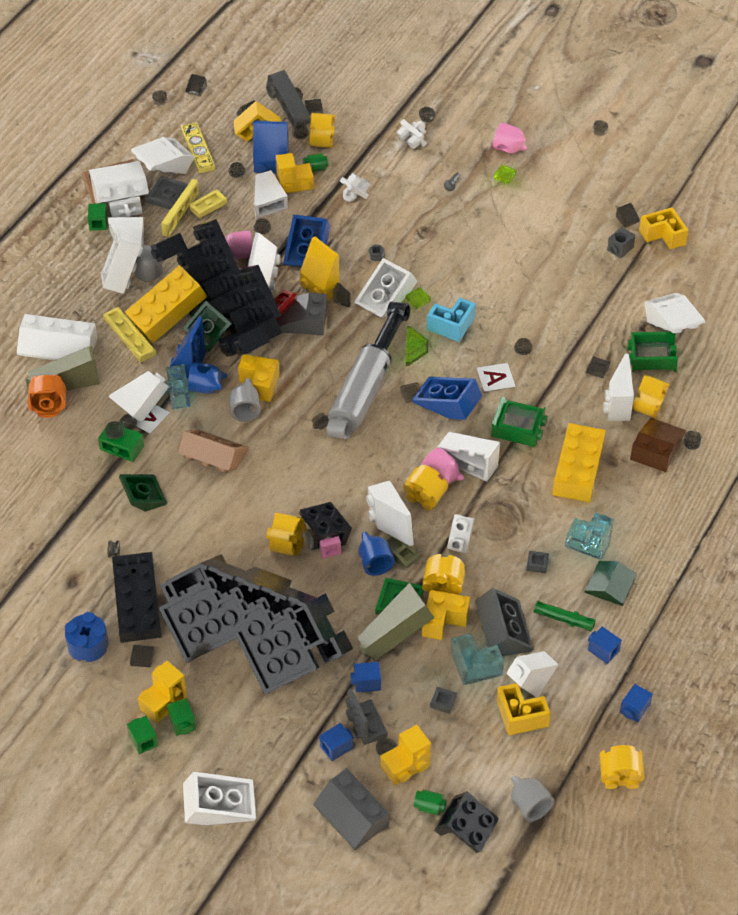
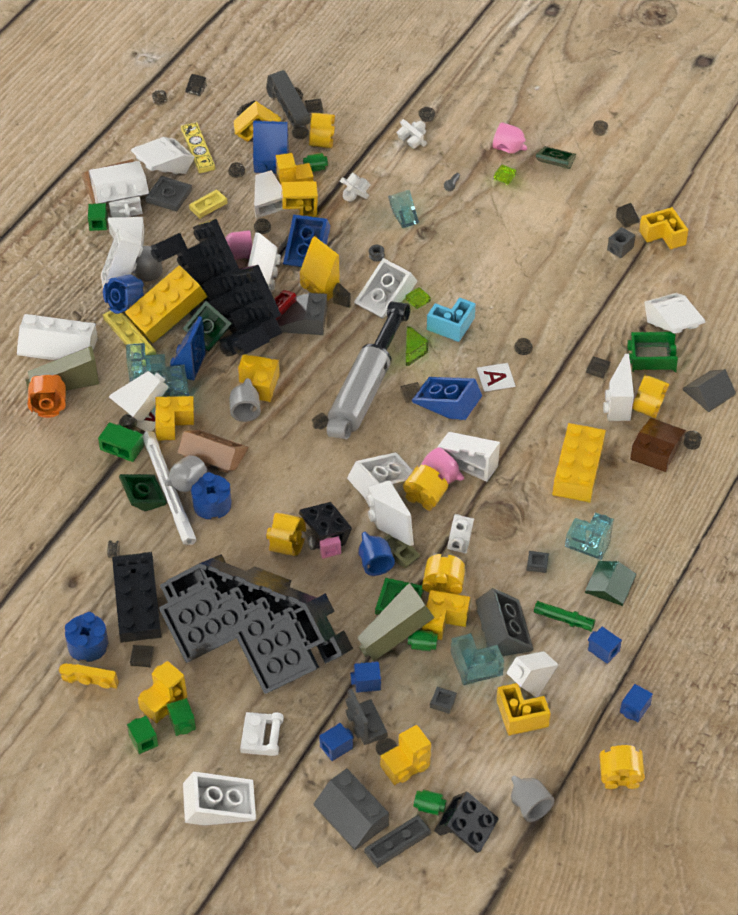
clear smoke plate [105,421,124,439] -> none
light yellow tile [161,179,199,237] -> none
blue piece [188,362,228,394] -> none
green window [491,396,548,447] -> none
none -> yellow hinge [59,663,119,689]
none -> blue brick [103,274,144,314]
none -> clear light blue brick [126,343,167,383]
none -> white piece [143,430,196,545]
none -> yellow brick [155,396,194,441]
none -> light grey piece [165,455,207,492]
none -> blue brick [191,472,231,519]
none -> white plate [240,712,284,756]
none -> yellow brick [281,181,318,217]
none -> white slope [347,453,413,501]
none -> dark grey tile [364,815,431,868]
none -> clear light blue slope [388,190,419,228]
none -> green brick [408,629,438,652]
none -> dark green slope [536,146,576,169]
none -> dark grey slope [683,369,736,412]

